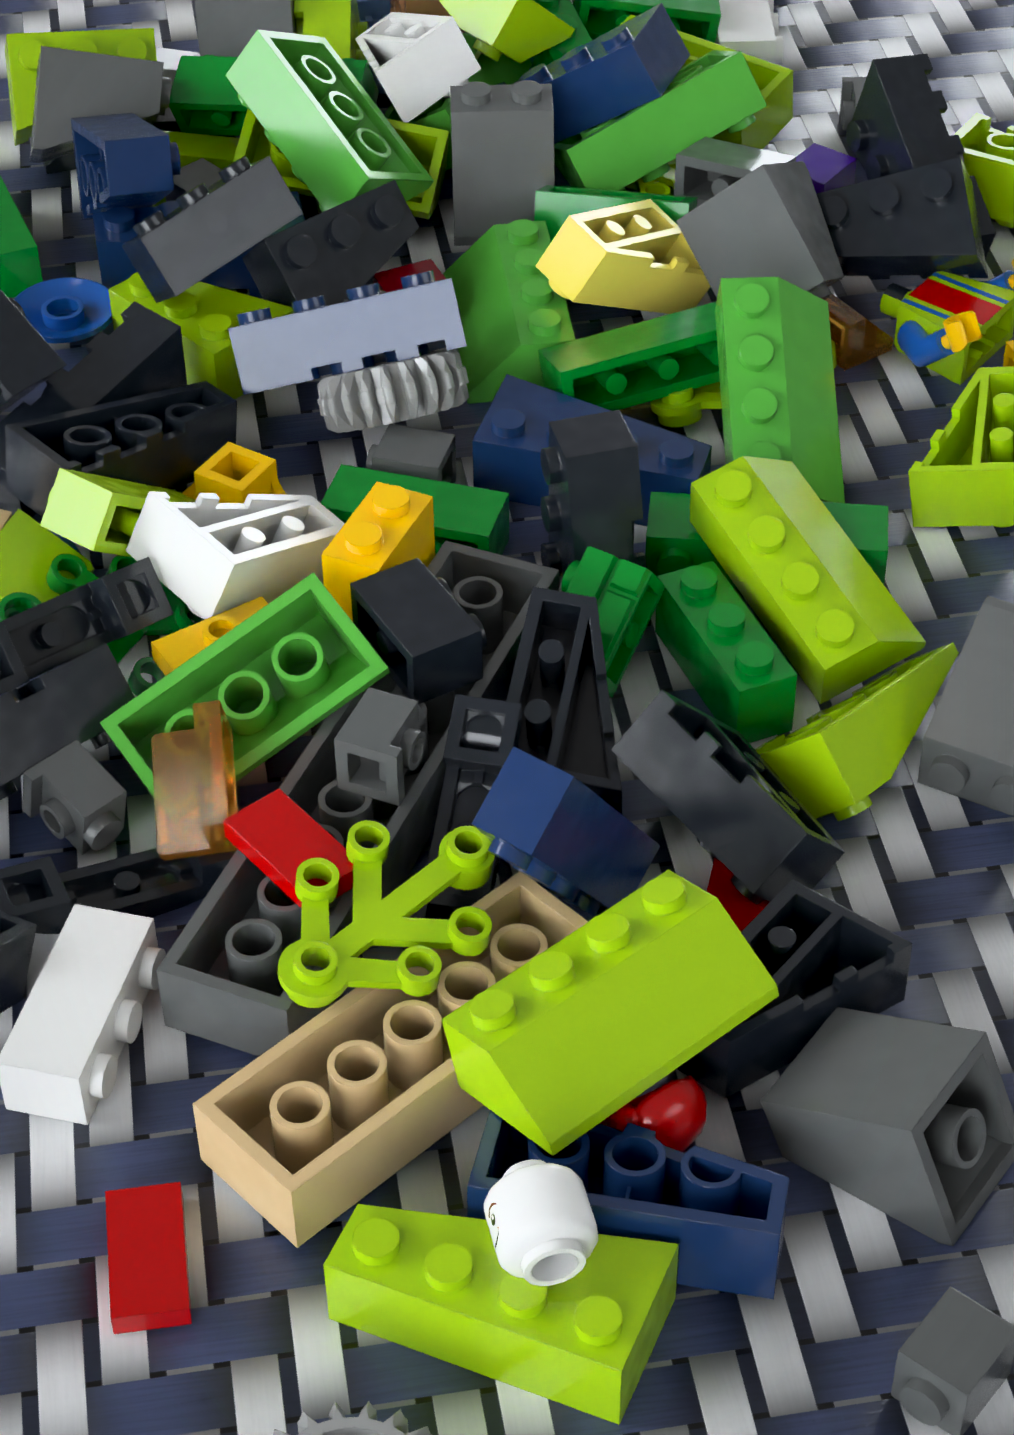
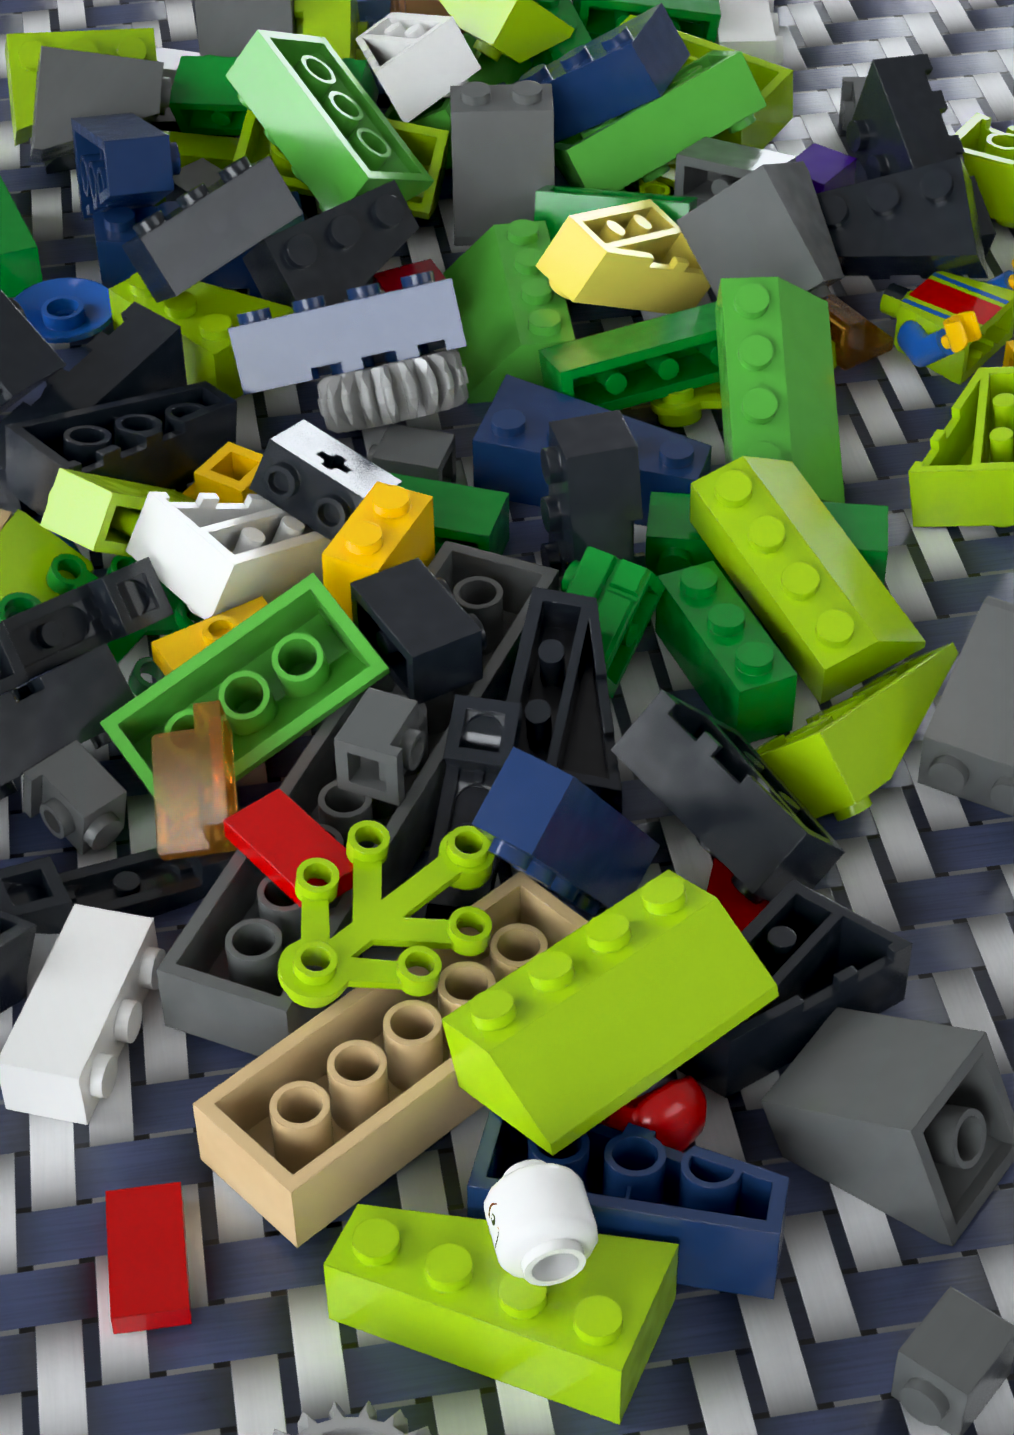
none -> black brick [249,419,402,541]

